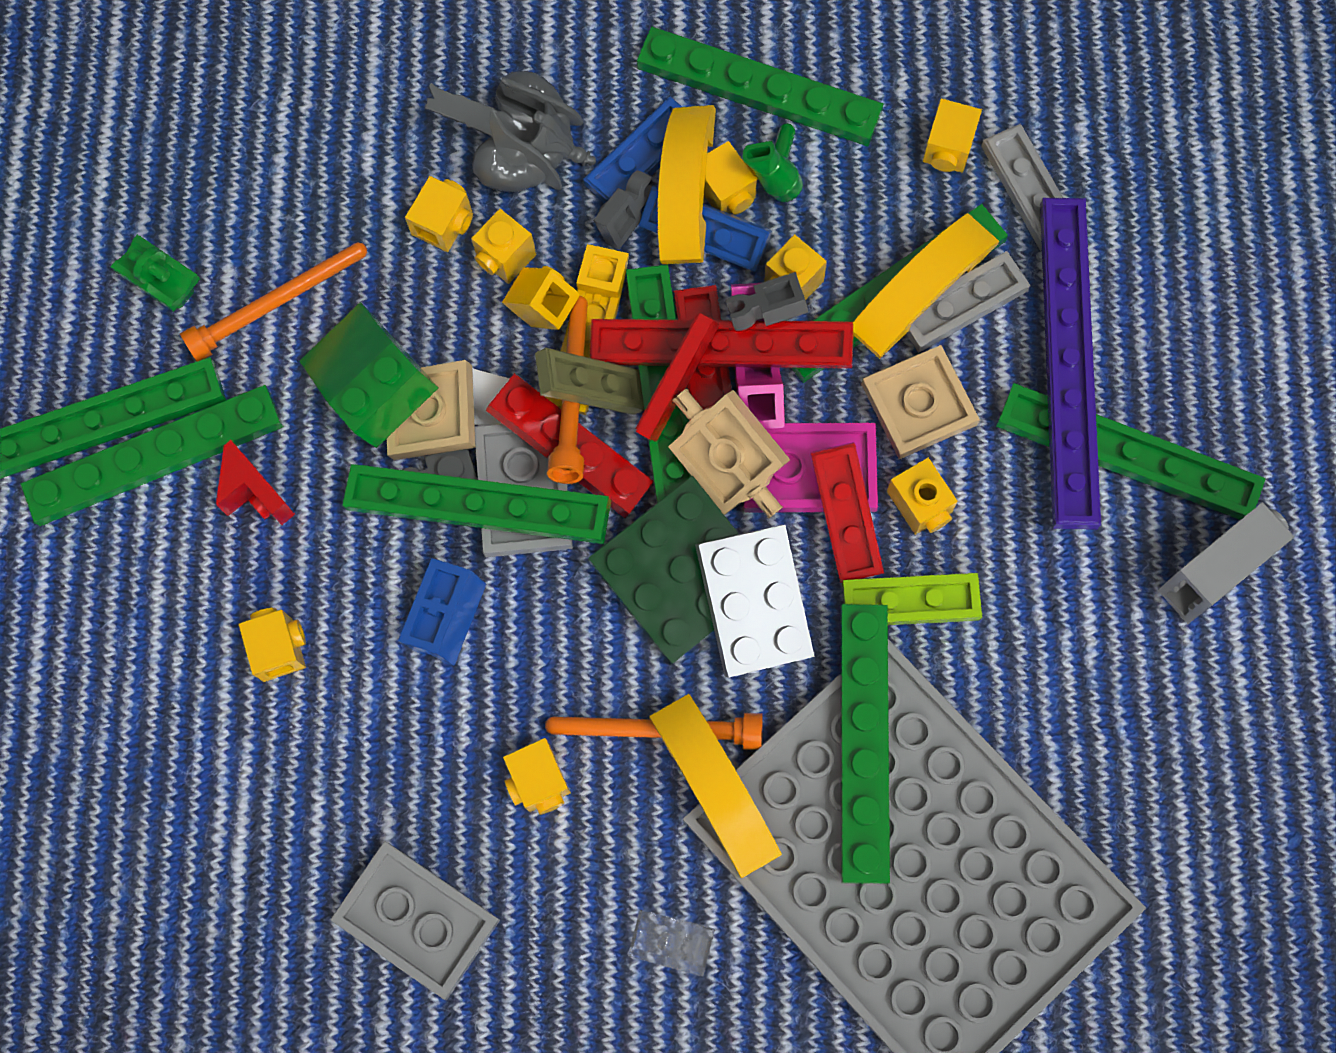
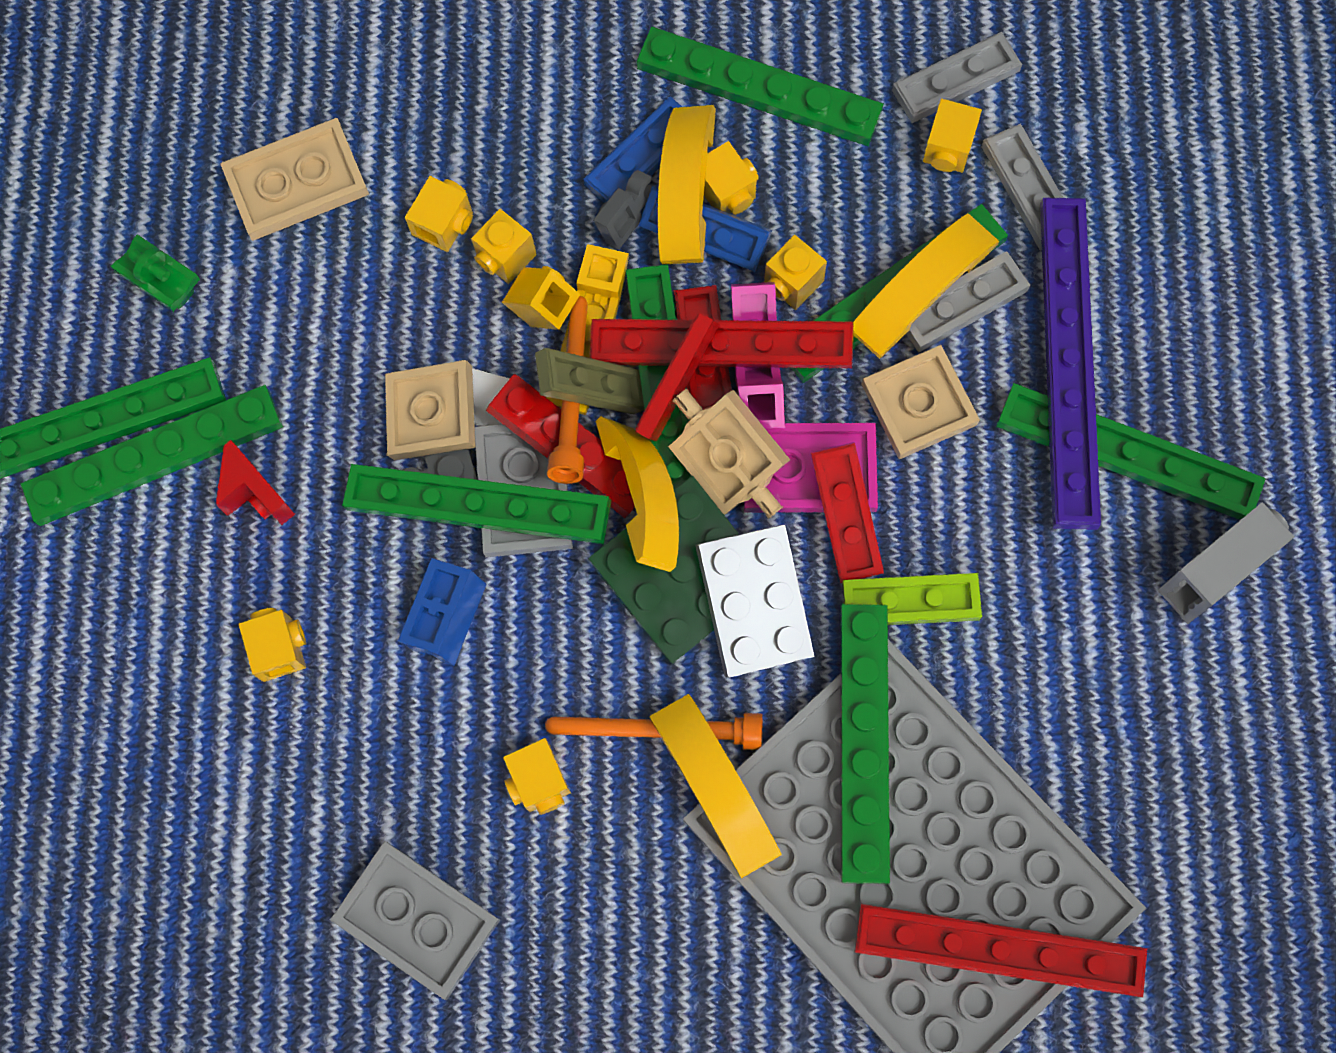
orange piece [180,242,367,362] -> none
green slope [299,302,439,448] -> none
dark grey hair [425,71,596,192] -> none
clear slope [628,910,715,977] -> none
dark grey plate [725,272,809,331] -> none
green piece [743,123,803,202] -> none
yellow brick [887,457,958,535] -> none
none -> tan plate [220,118,369,241]
none -> yellow slope [595,416,679,572]
none -> red tile [854,904,1147,997]
none -> light grey tile [892,32,1022,123]

